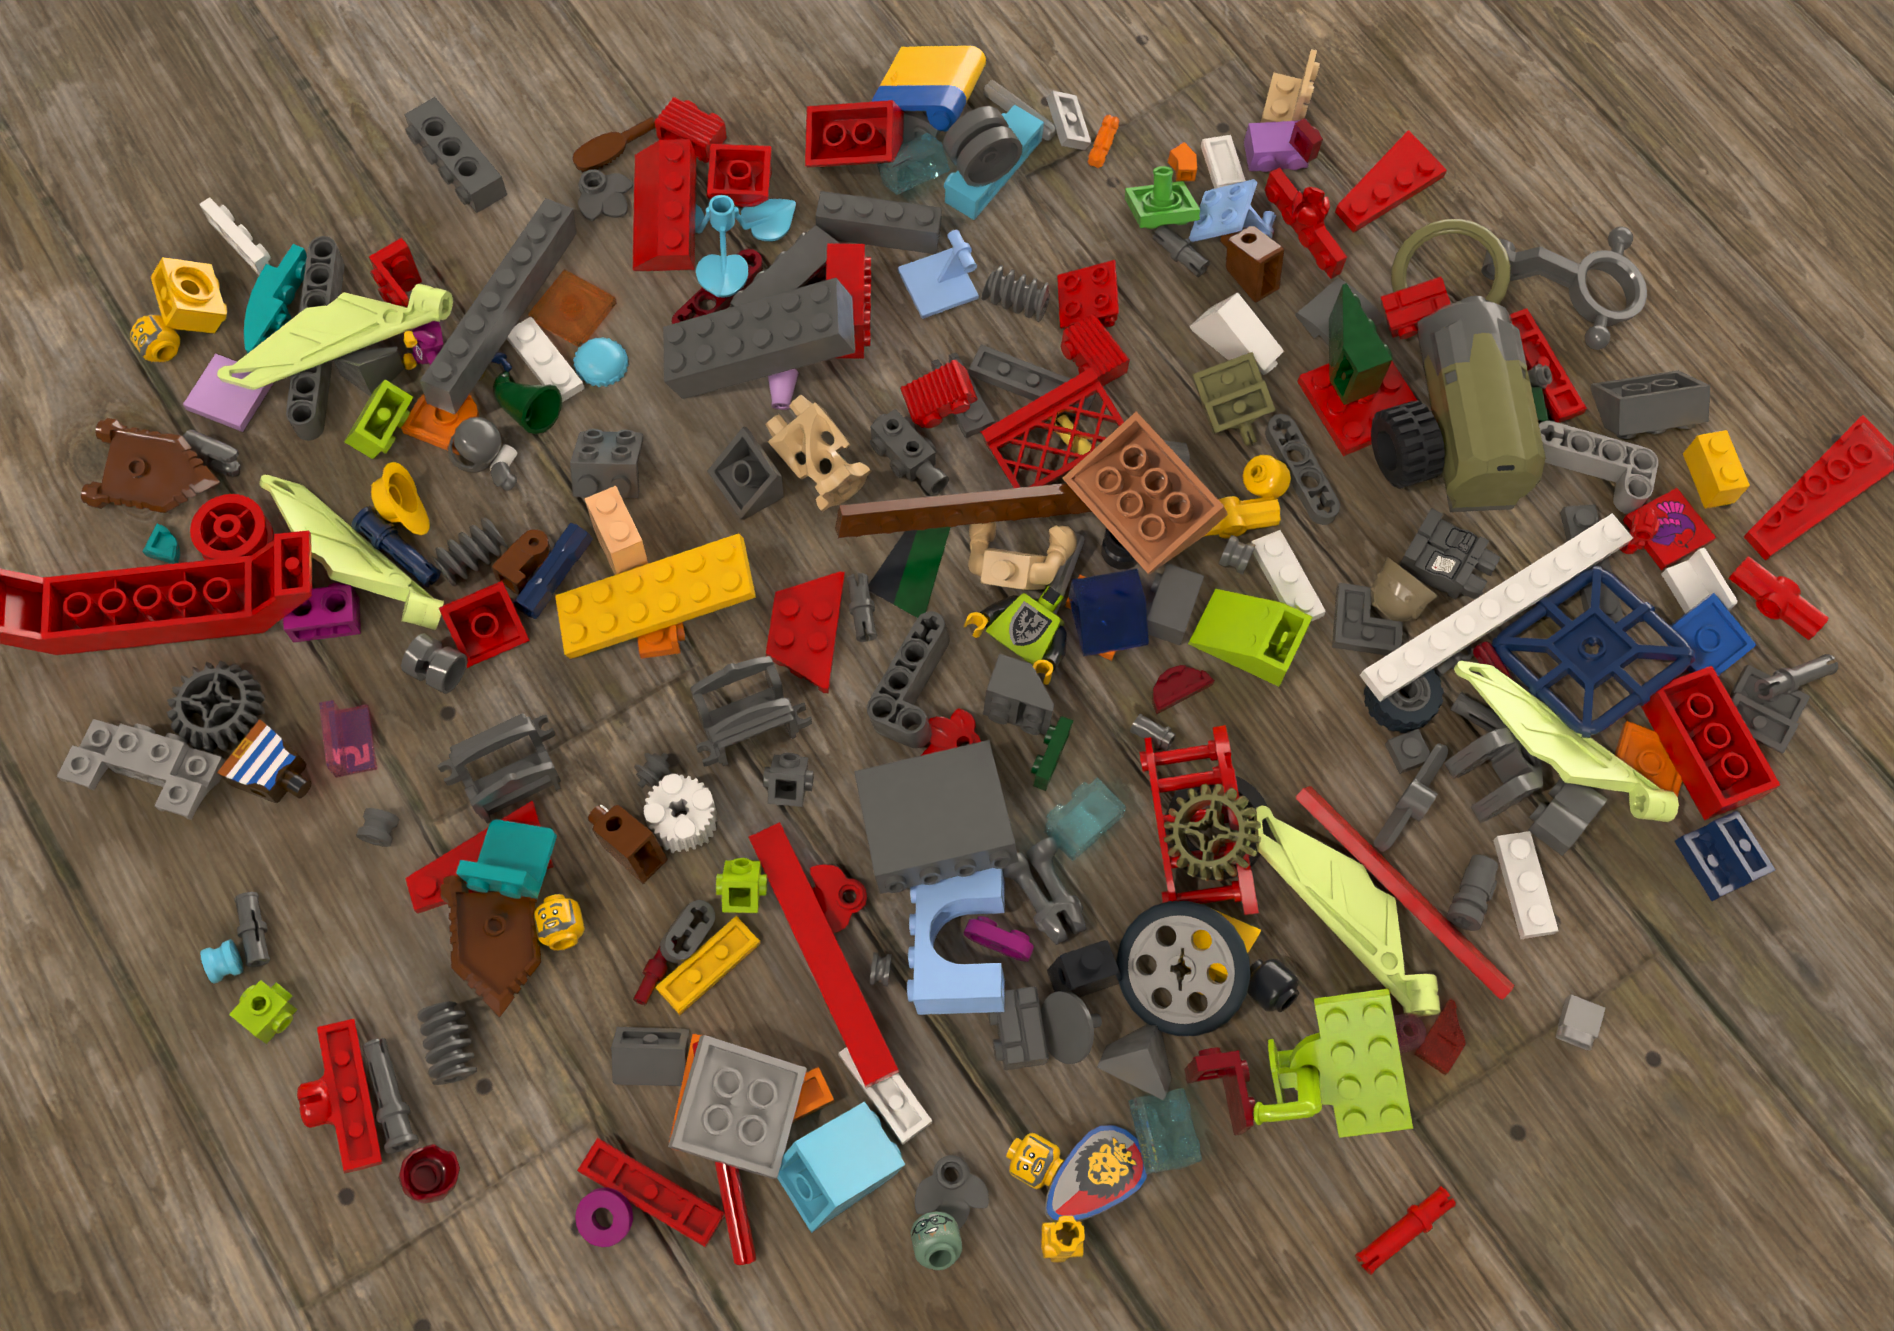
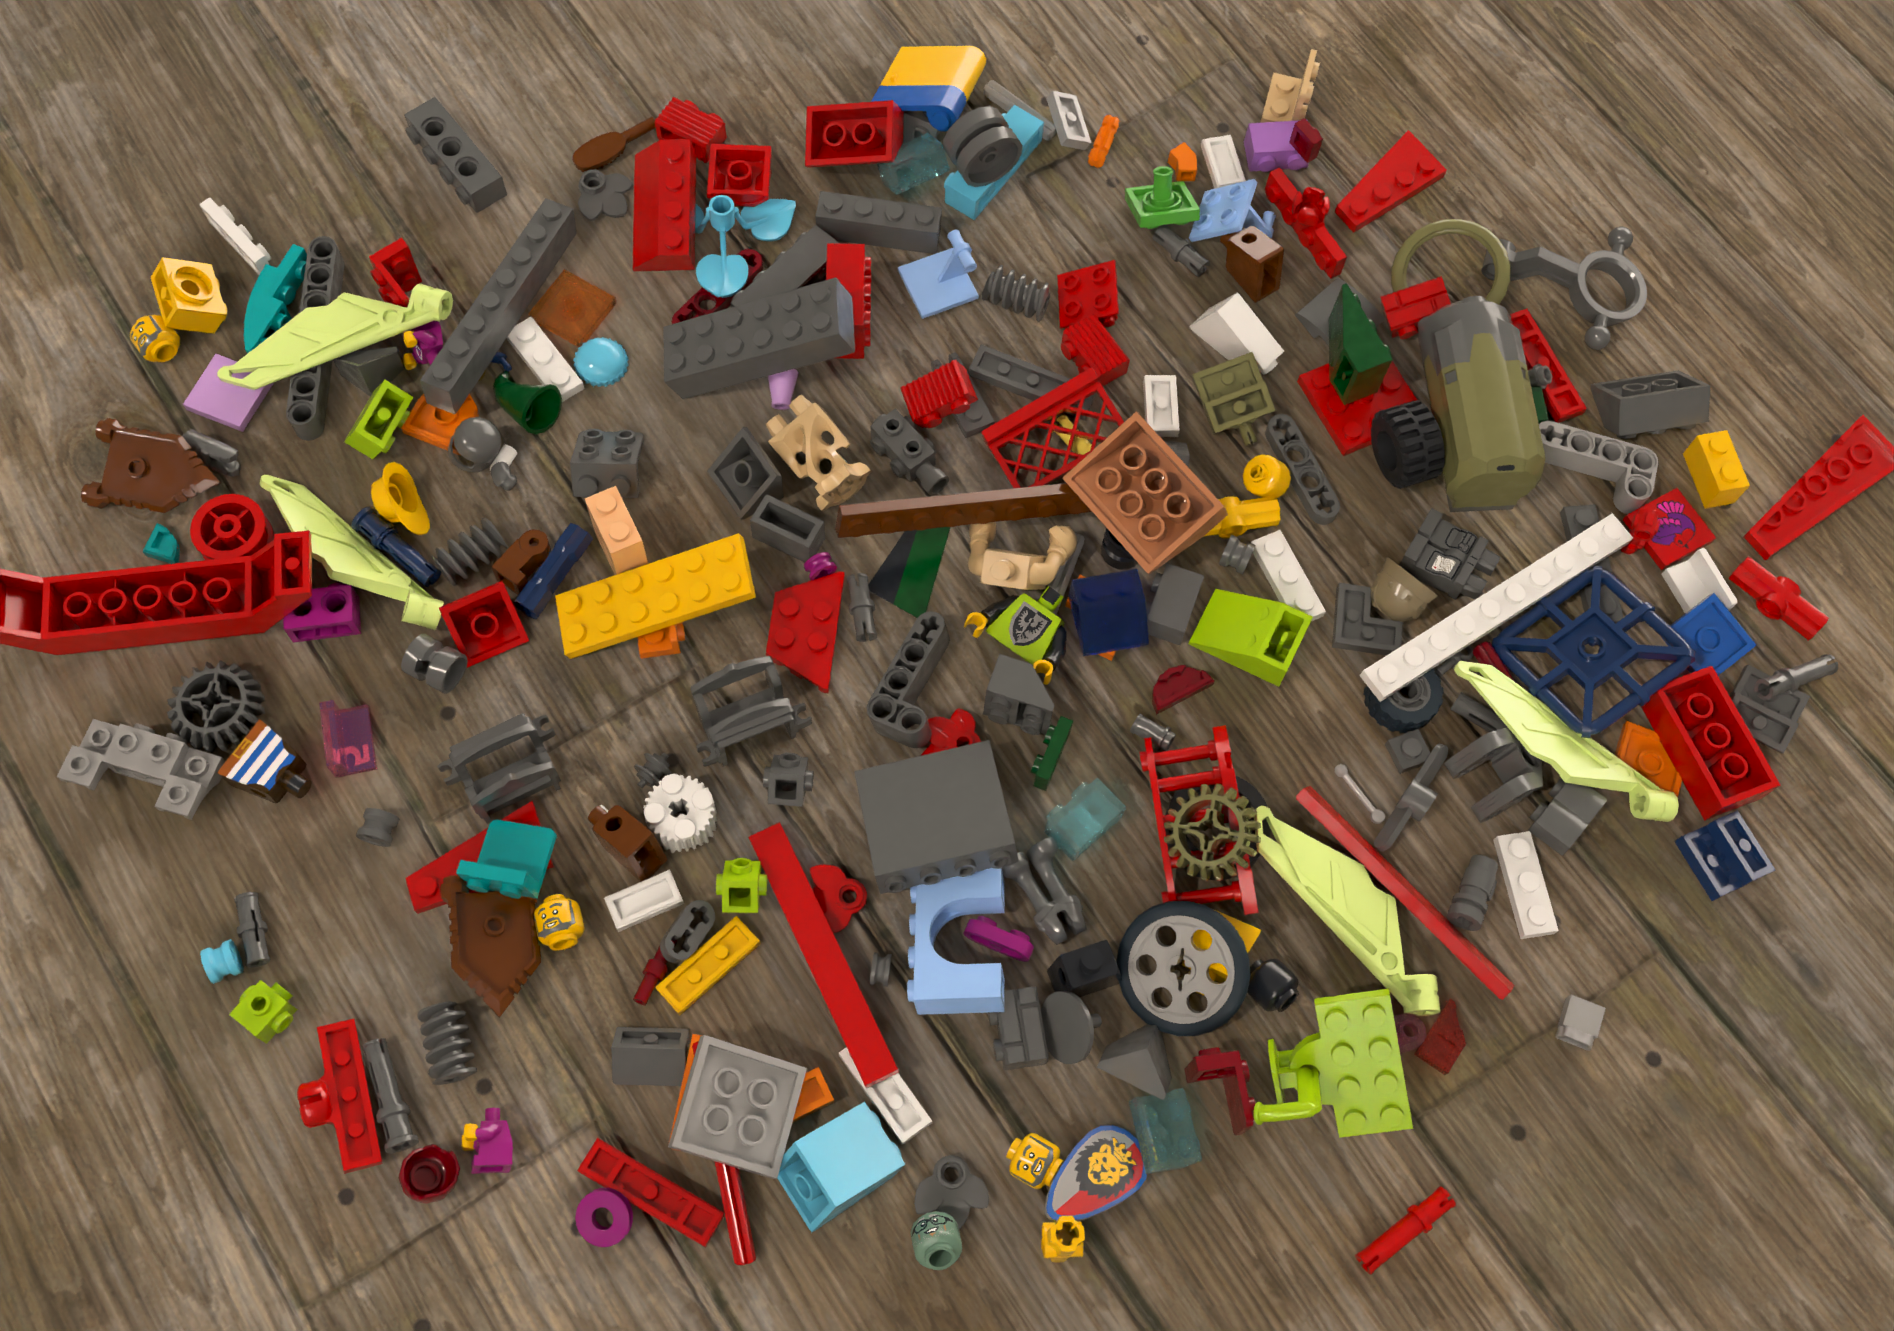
none -> magenta piece [461,1107,513,1174]
none -> white tile [604,870,684,932]
none -> dark grey brick [750,494,825,562]
none -> magenta bush [804,552,837,580]
none -> white plate [1143,375,1179,437]
none -> light grey hinge [1335,764,1385,824]

